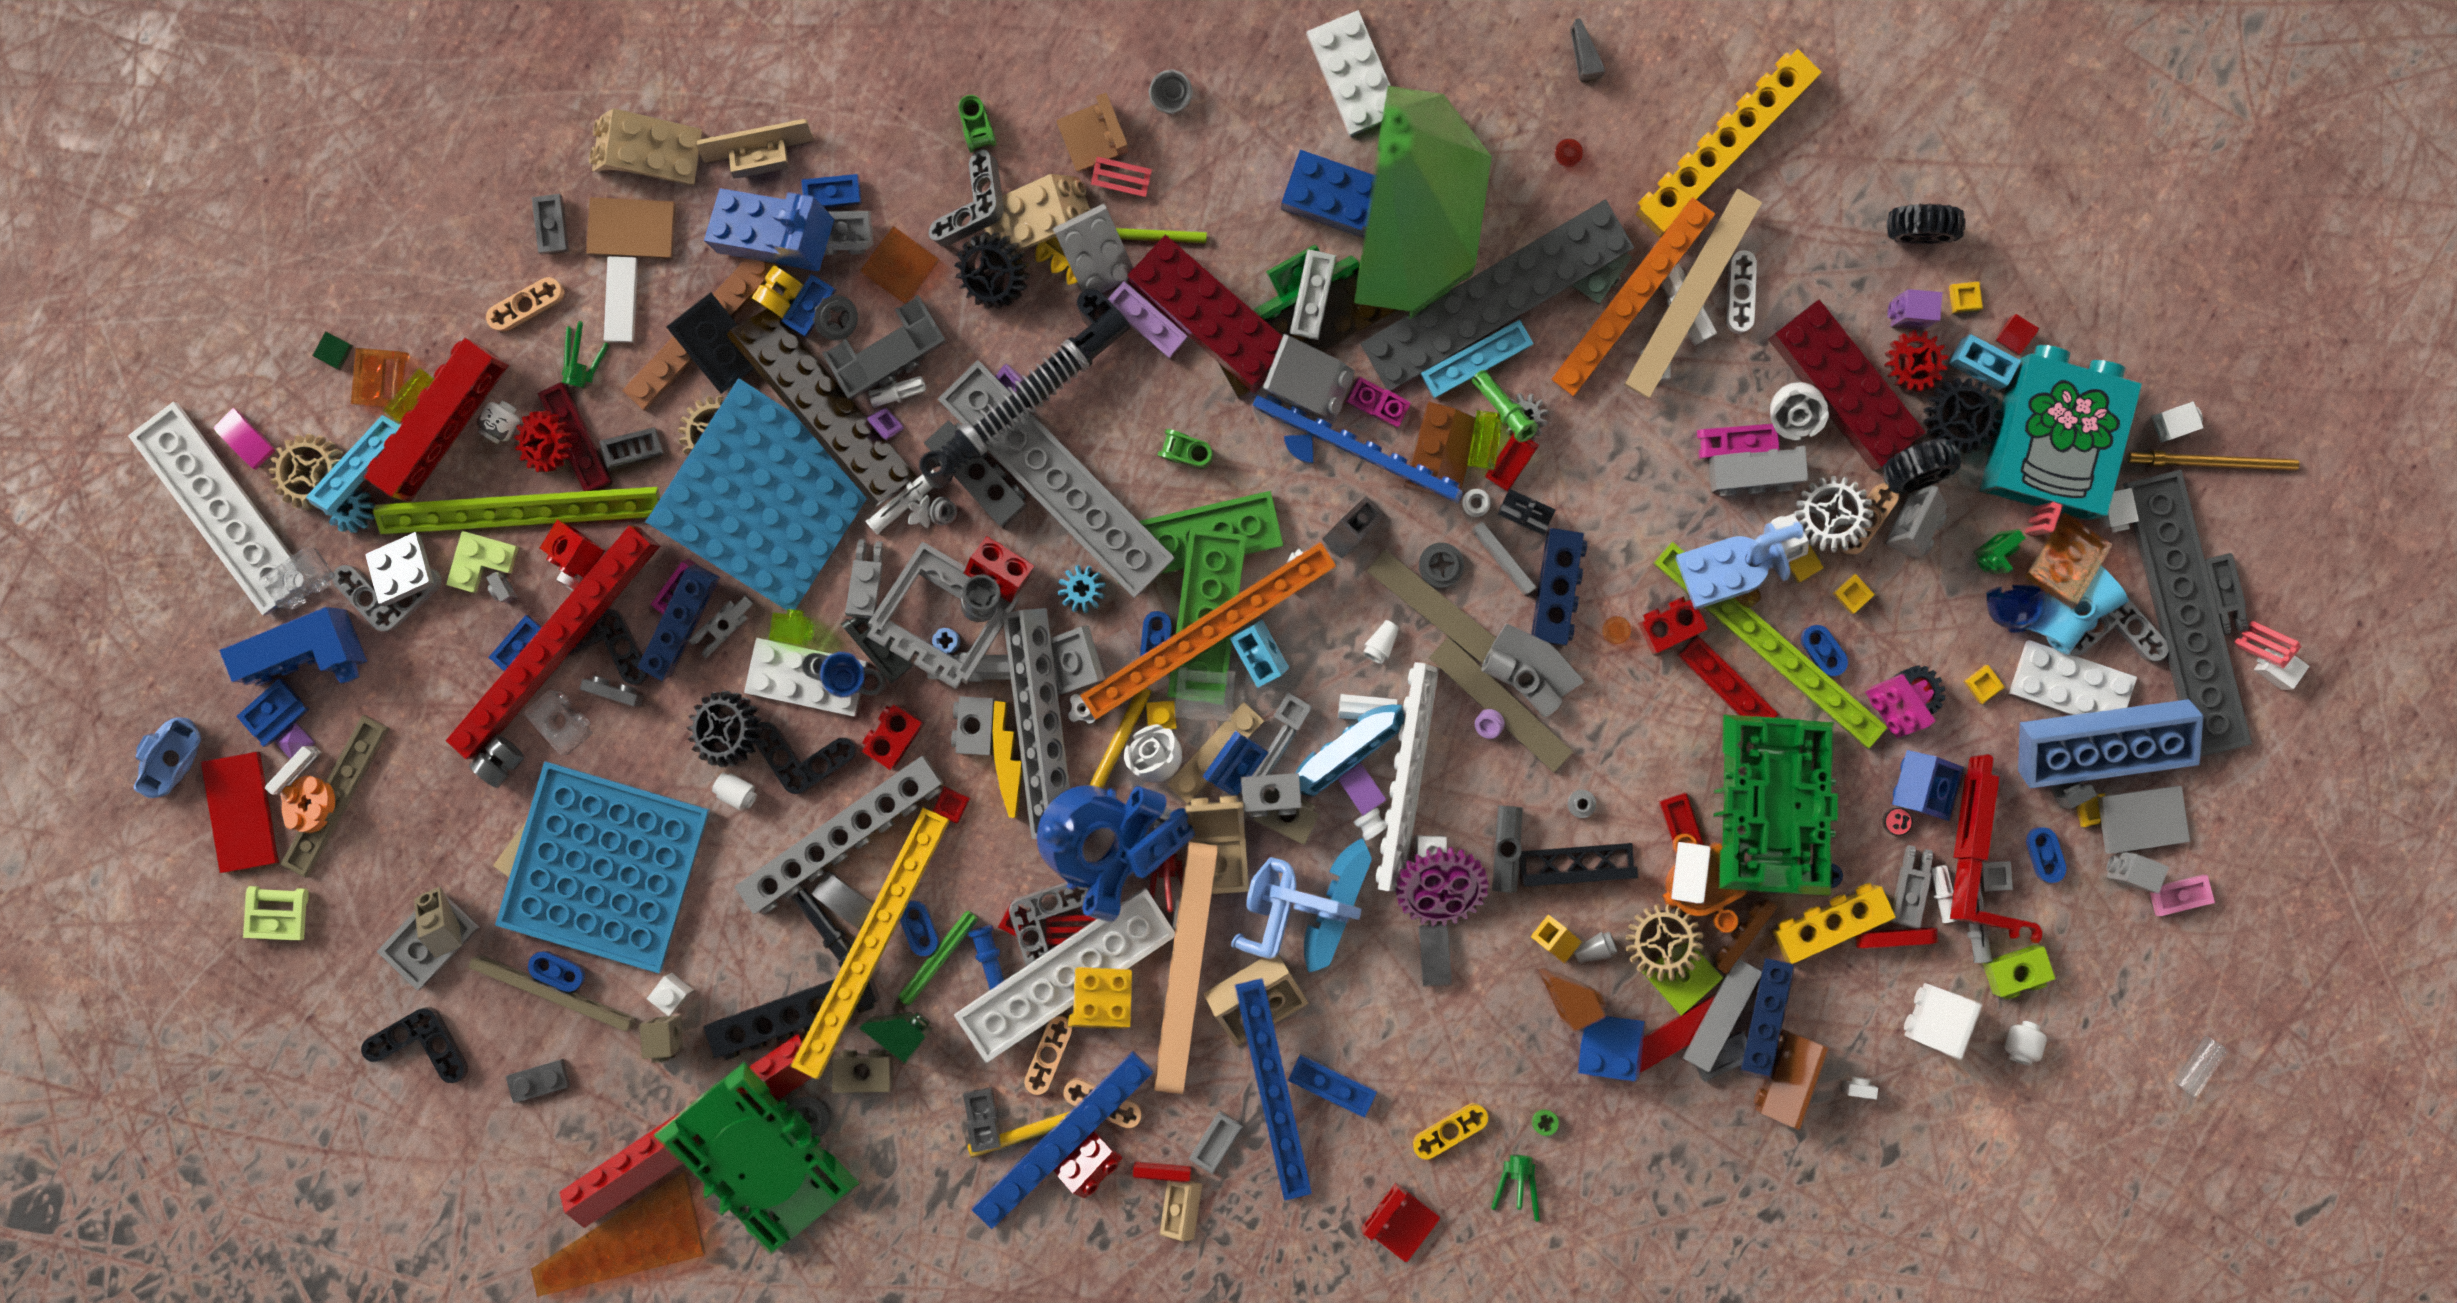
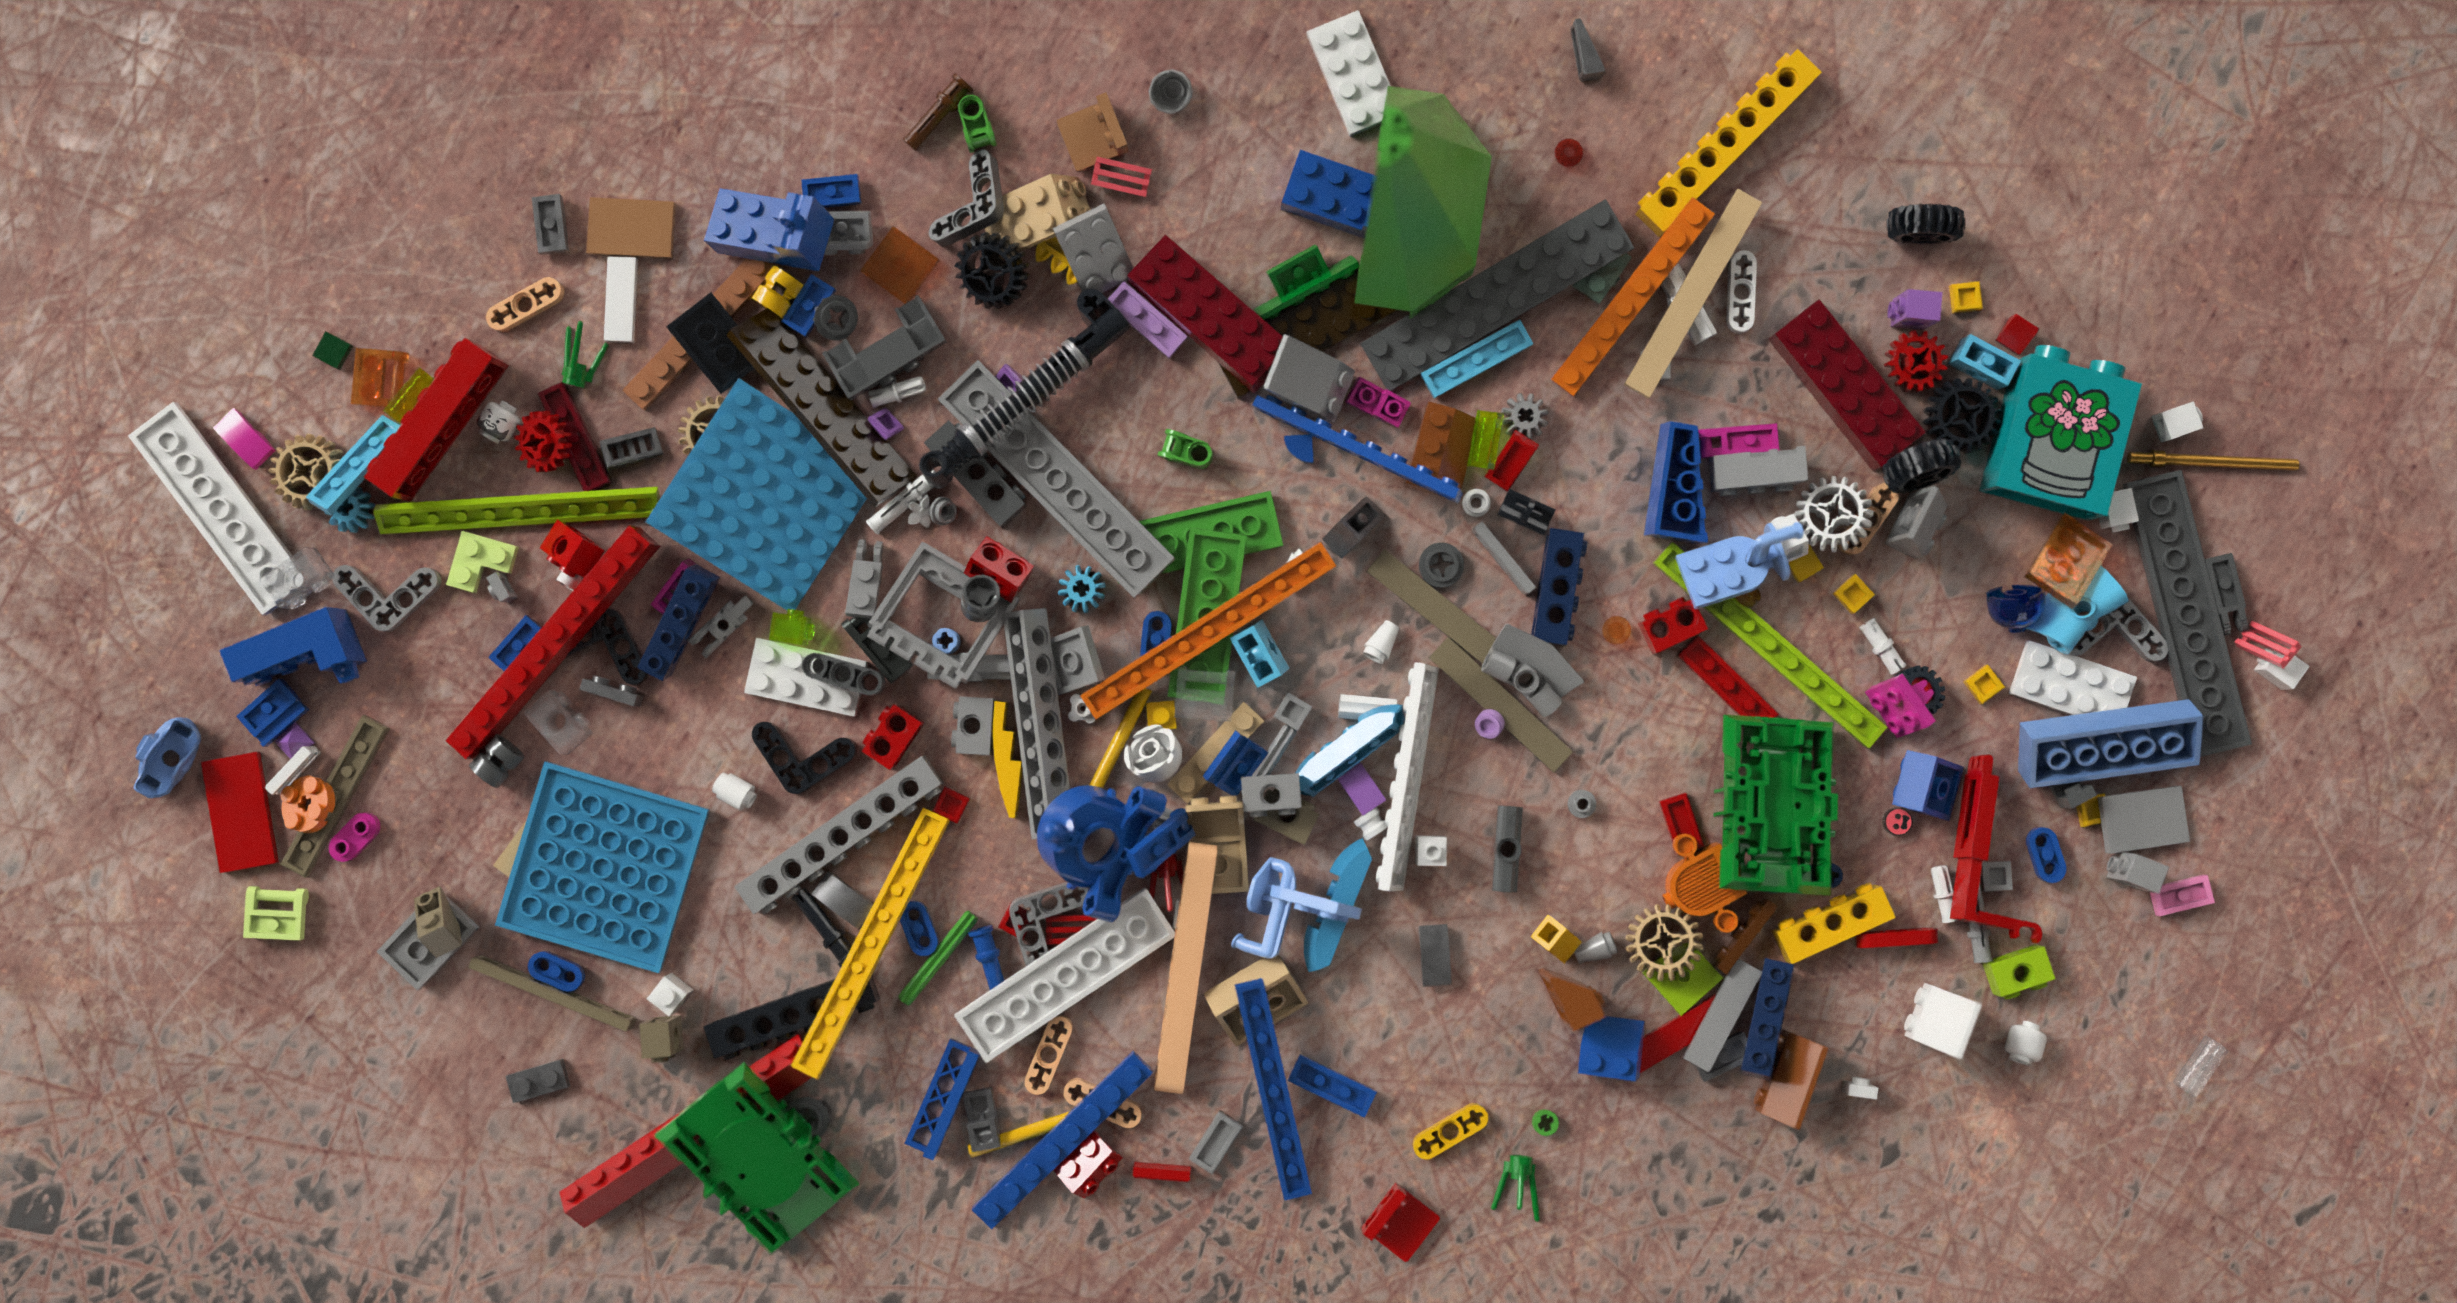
black beam [361,1007,468,1083] -> none
plate [365,532,435,607] -> none
clear orange wing [531,1171,706,1297] -> none
tan bracket [589,108,702,186] -> none
black gear [686,691,764,768] -> none
tan bracket [697,119,813,179] -> none
blue hair [820,652,864,698] -> none
dark tan brick [832,1049,894,1093] -> none
dark green slope [859,1012,933,1064] -> none
yellow bracket [1068,967,1132,1029] -> none
lime bar [1116,228,1207,243] -> none
tan slope [1159,1181,1202,1241] -> none
white tile [1290,249,1337,339] -> none
magenta gear [1395,847,1489,927] -> none
bright green pin [1472,370,1538,442] -> none
black fence [1519,843,1638,887] -> none
white slope [1671,842,1710,904] -> none
white cylinder [1770,382,1829,440] -> none
blue plate [1801,625,1848,676] -> none
light grey hinge [1889,845,1933,929] -> none
green bracket [1973,529,2026,574] -> none
coral tile [2025,502,2062,536] -> none
none -> dark pink plate [329,813,381,862]
none -> reddish brown pin [902,73,974,151]
none -> blue fence [904,1038,980,1161]
none -> blue wedge [1644,421,1708,544]
none -> white pin [1859,618,1906,675]

